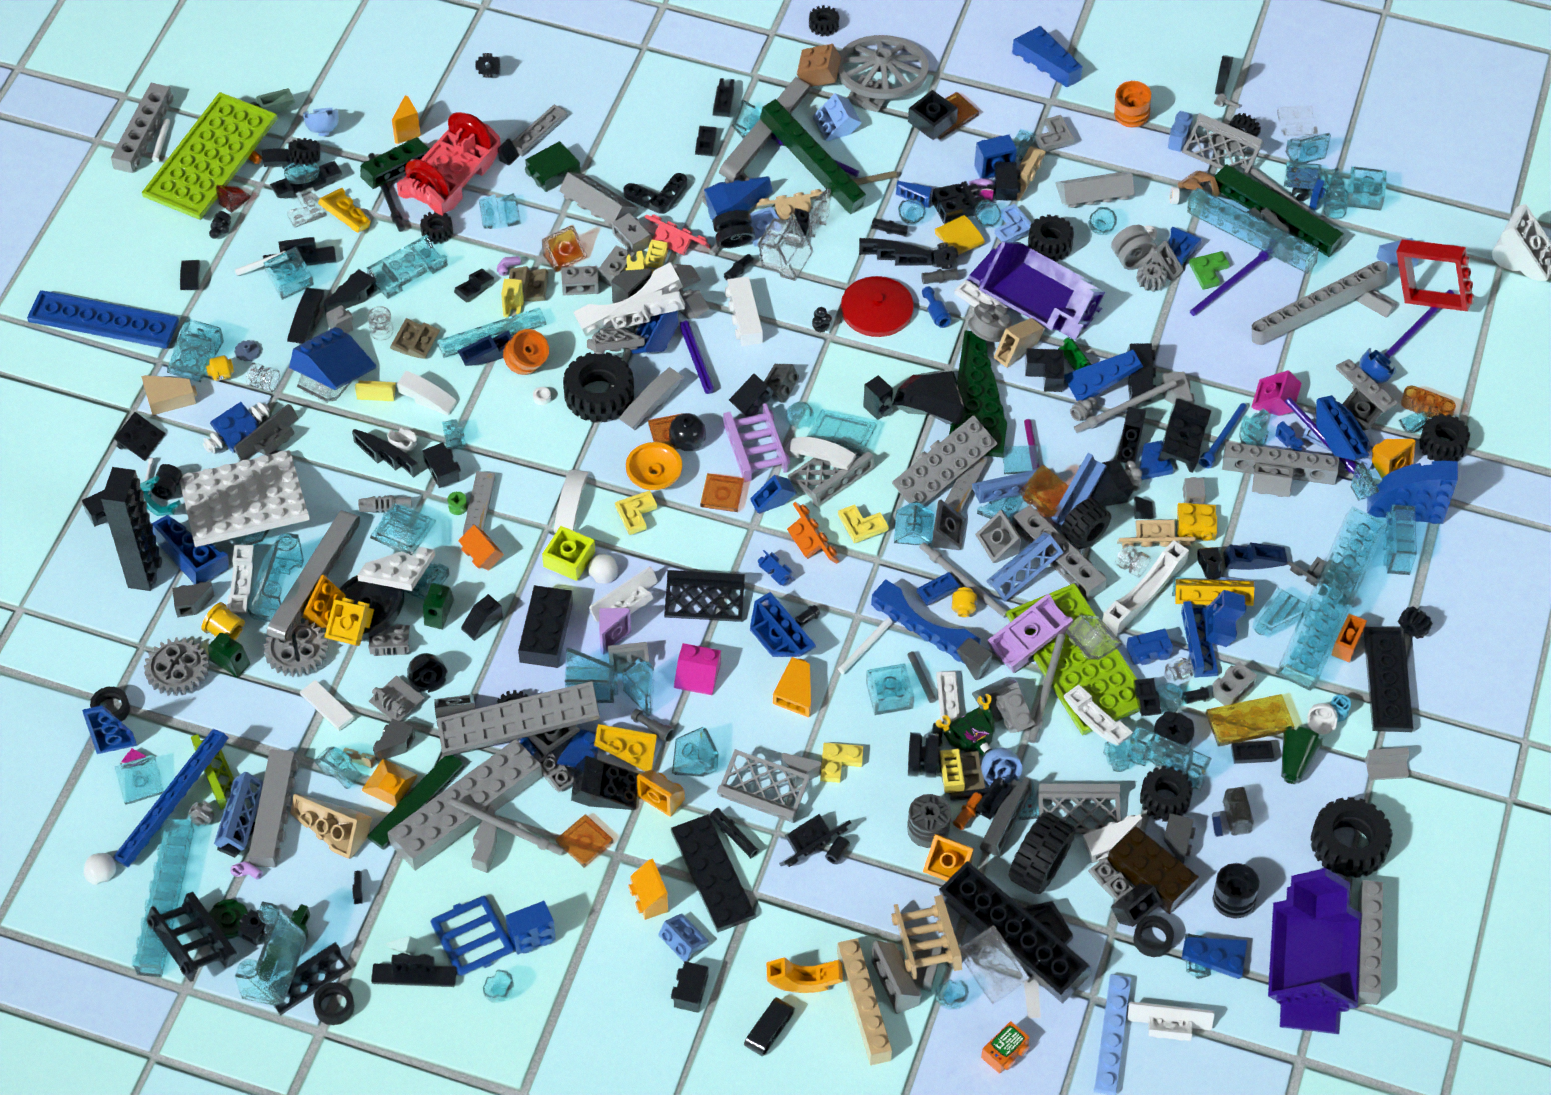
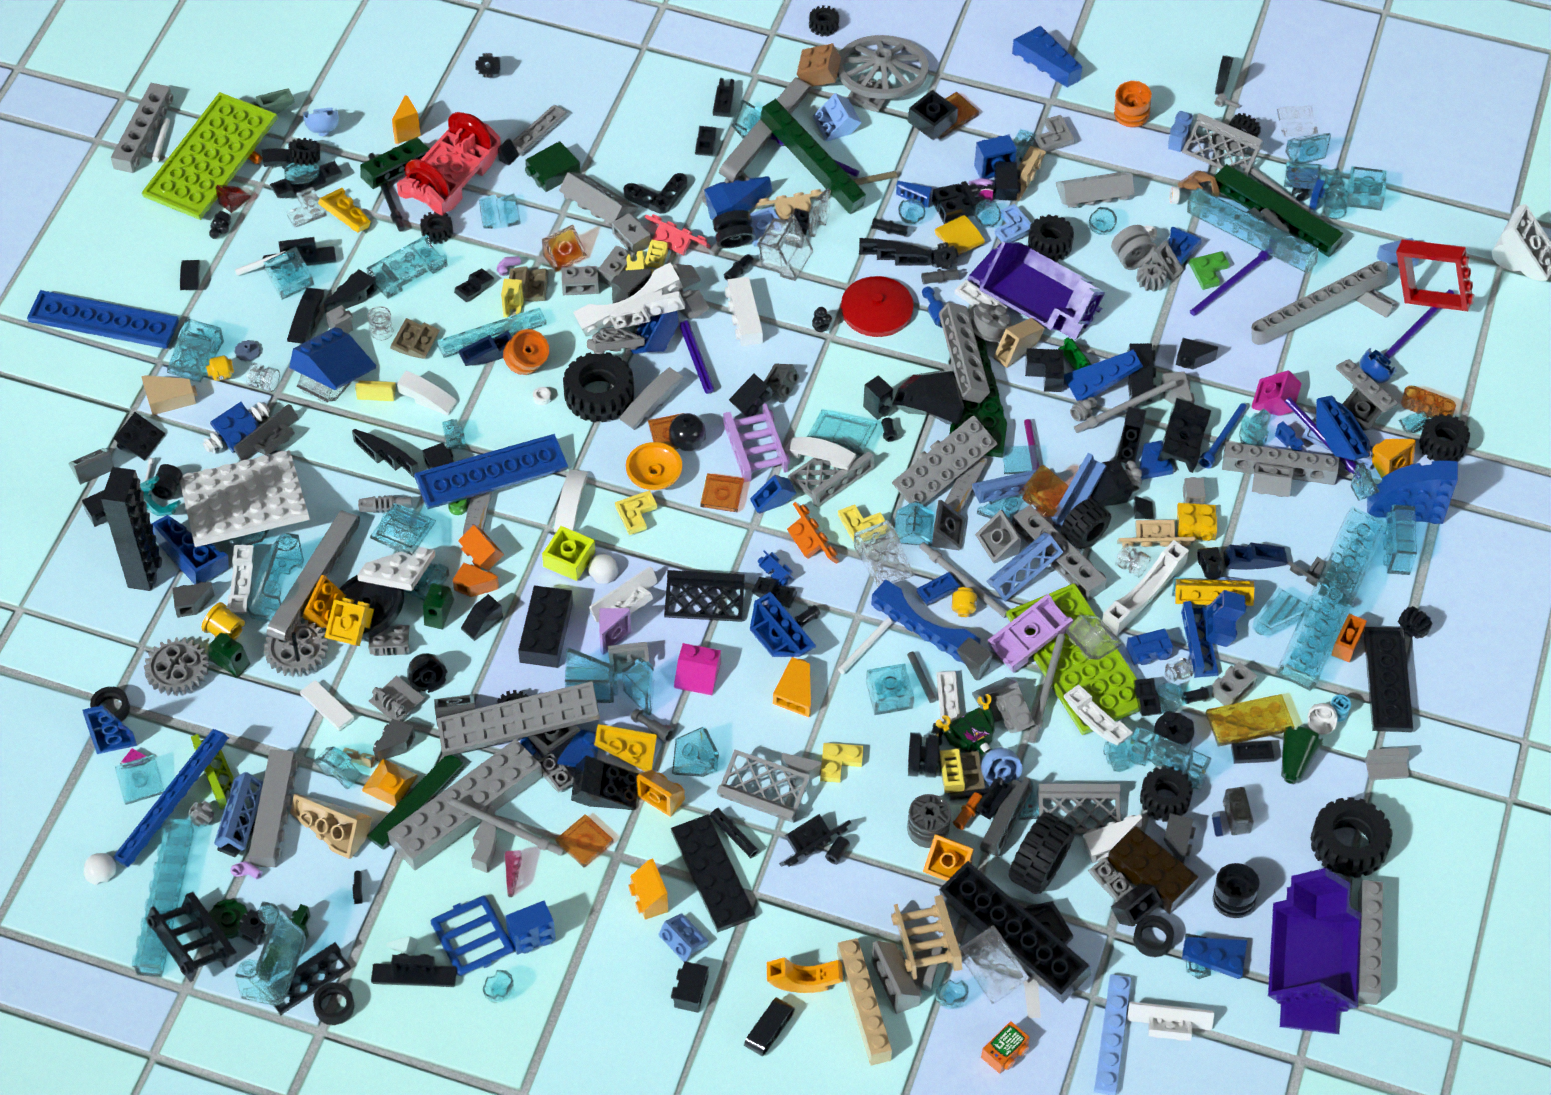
white hair [387,428,417,453] -> none
clear light blue hair [786,401,815,429] -> none
none -> dark grey slope [68,448,114,485]
none -> blue plate [414,433,568,510]
none -> orange slope [452,562,499,597]
none -> clear pink slope [505,850,522,897]
none -> black slope [752,577,797,608]
none -> clear slope [854,520,914,587]
none -> black pin [881,417,897,442]
none -> light grey brick [939,302,990,403]
none -> black slope [1176,338,1218,370]

